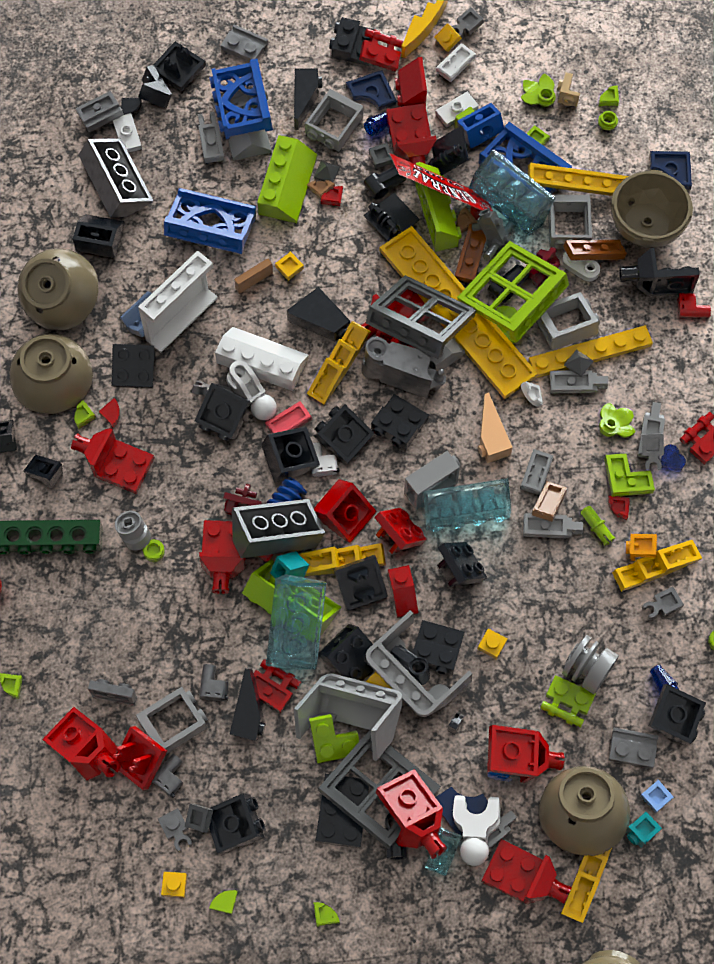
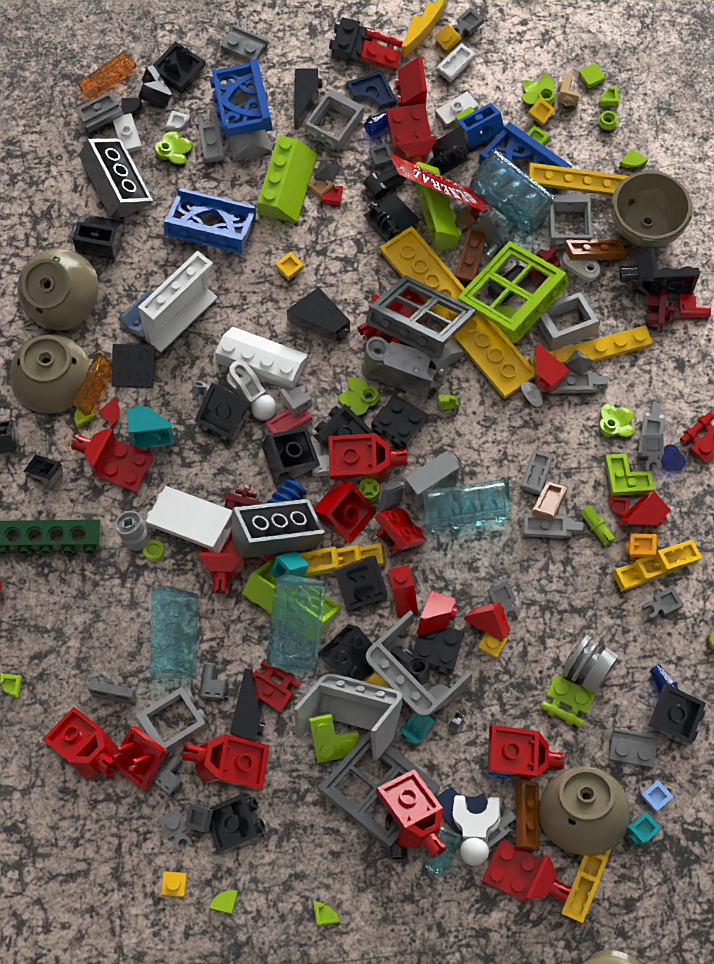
medium nougat tile [234,259,273,294] -> none
yellow slope [307,321,371,404] -> none
black plate [315,773,369,849] -> none
black plate [437,542,488,587] -> none
light nougat slope [478,393,513,463] -> none
dark blue tile [649,151,692,190] -> none
none -> clear orange tile [72,353,112,416]
none -> clear orange tile [78,51,137,99]
none -> teal slope [127,406,175,449]
none -> white panel [145,486,232,553]
none -> clear light blue slope [150,587,198,680]
none -> lime plate [155,131,193,164]
none -> white tile [165,111,191,131]
none -> red plate [181,734,269,791]
none -> light grey panel [280,387,312,417]
none -> red plate [329,433,408,486]
none -> lime plate [337,377,379,416]
none -> lime wheel [358,478,380,504]
none -> dark grey slope [378,479,405,511]
none -> teal bracket [399,712,437,744]
none -> slope [416,591,457,635]
none -> lime tile [437,395,459,411]
none -> red slope [464,602,510,641]
none -> flat silver plate [487,581,520,622]
none -> dark orange plate [516,779,540,852]
none -> yellow plate [527,97,555,126]
none -> red slope [533,344,569,395]
none -> lime tile [578,63,606,89]
none -> red slope [618,491,671,526]
none -> lime tile [619,149,648,168]
none -> dark red hips [646,290,680,333]

